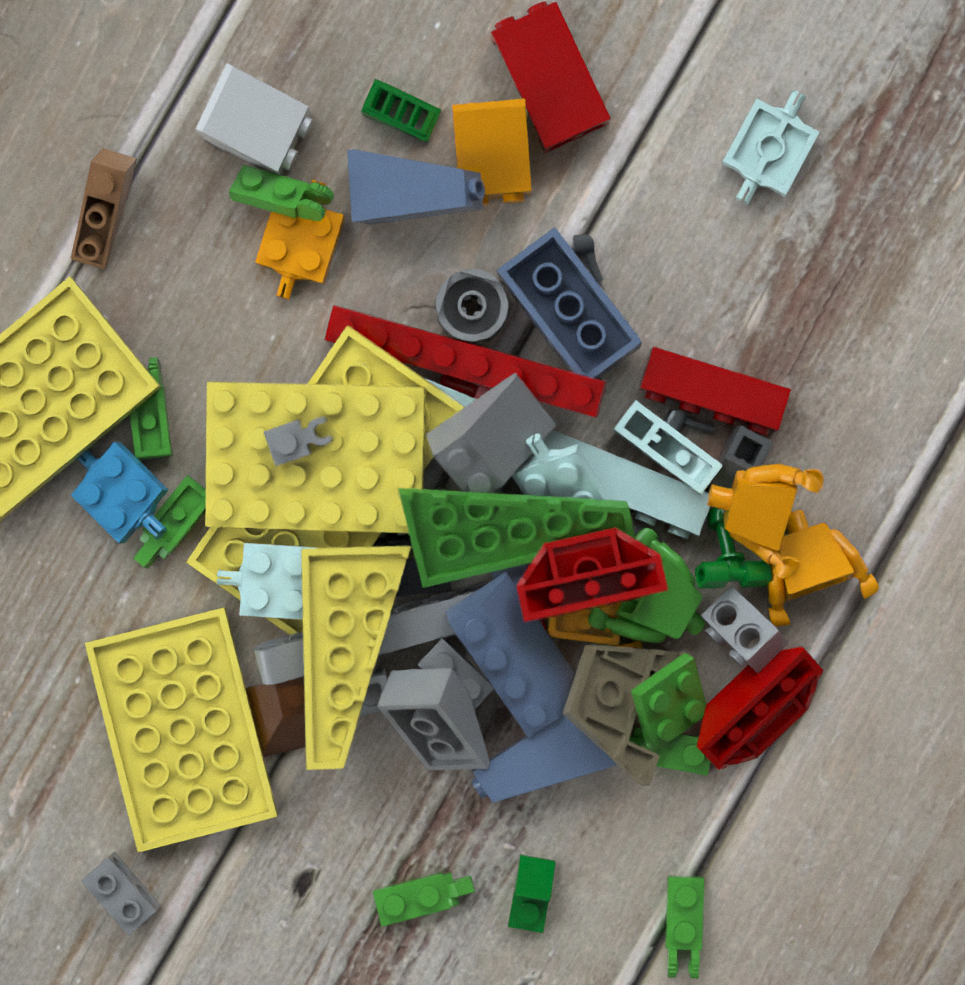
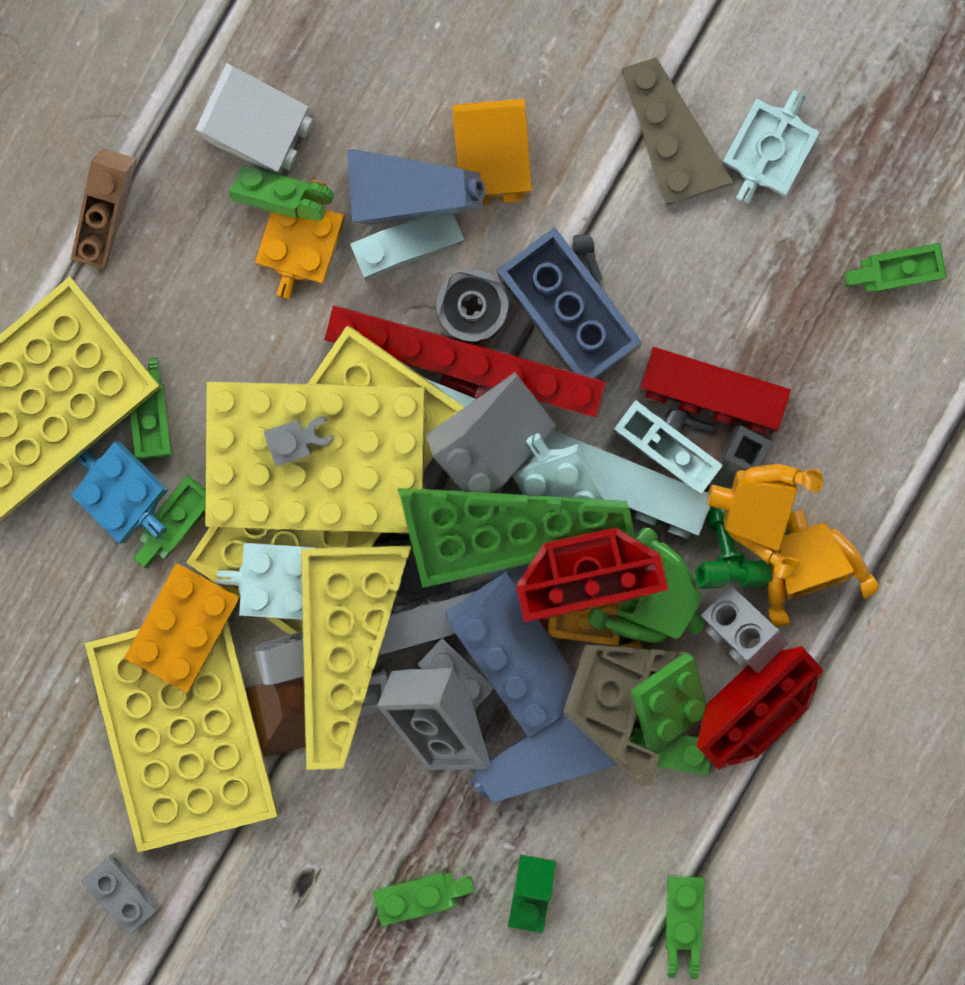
green slope [361,79,441,143] -> none
red panel [491,1,611,154] -> none
none -> light orange plate [124,563,240,693]
none -> light aqua slope [350,214,464,281]
none -> dark tan wing [622,57,734,205]
none -> bright green hinge [843,243,947,292]

